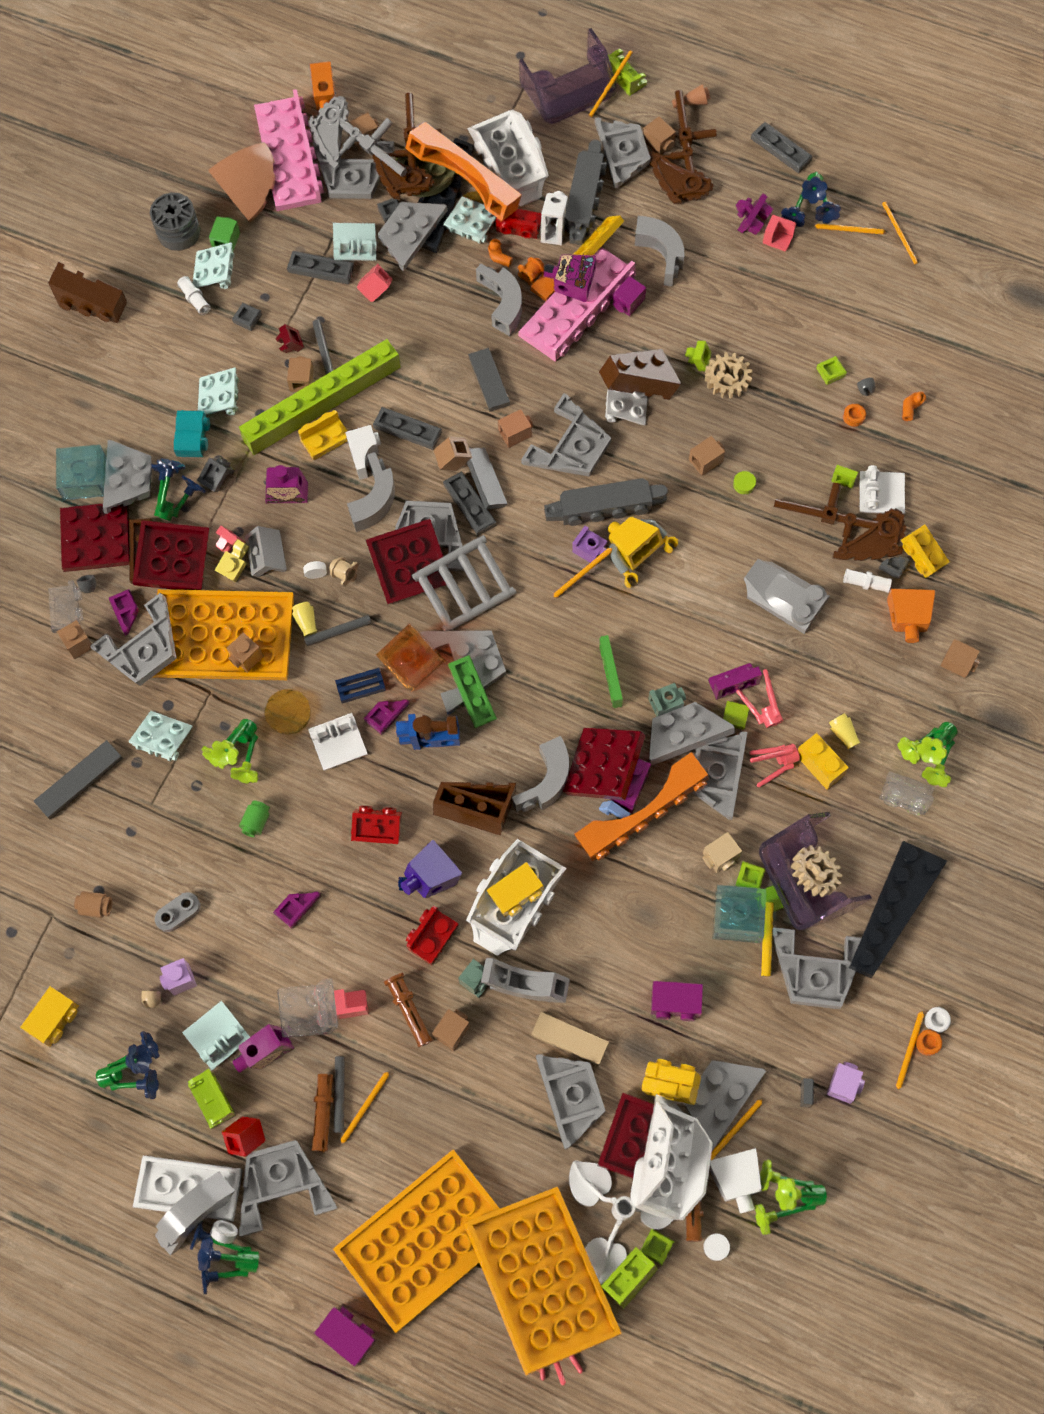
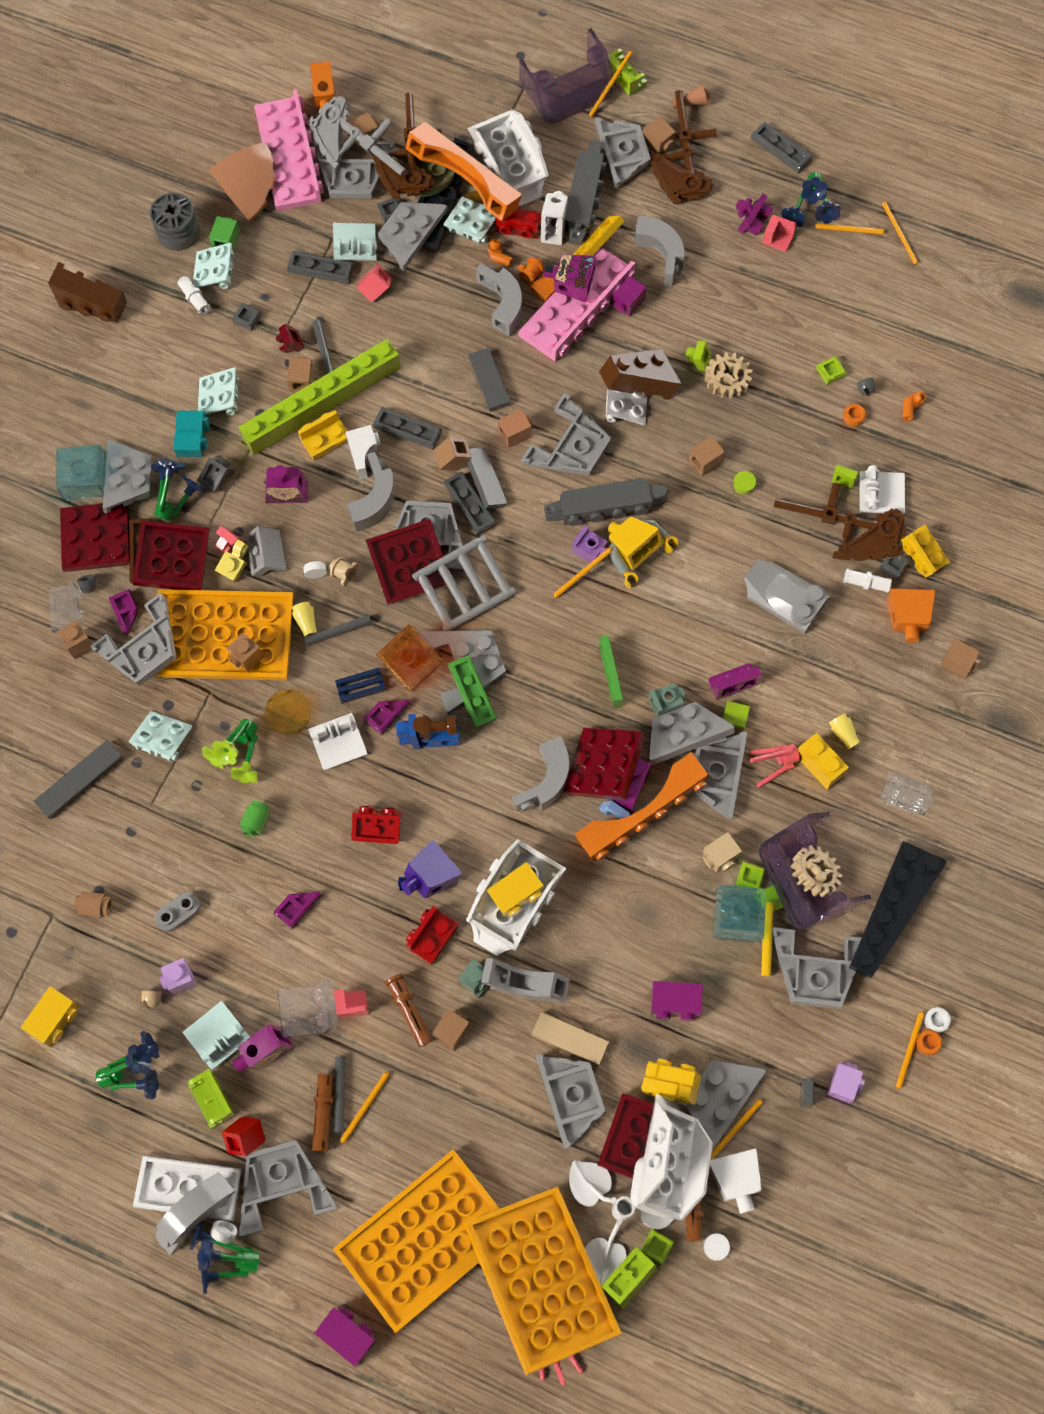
reddish brown wedge [433,782,516,836] -> none
coral plant [736,669,783,728] -> none
lime plant [755,1160,827,1235] -> none
lime plant [897,722,958,787] -> none

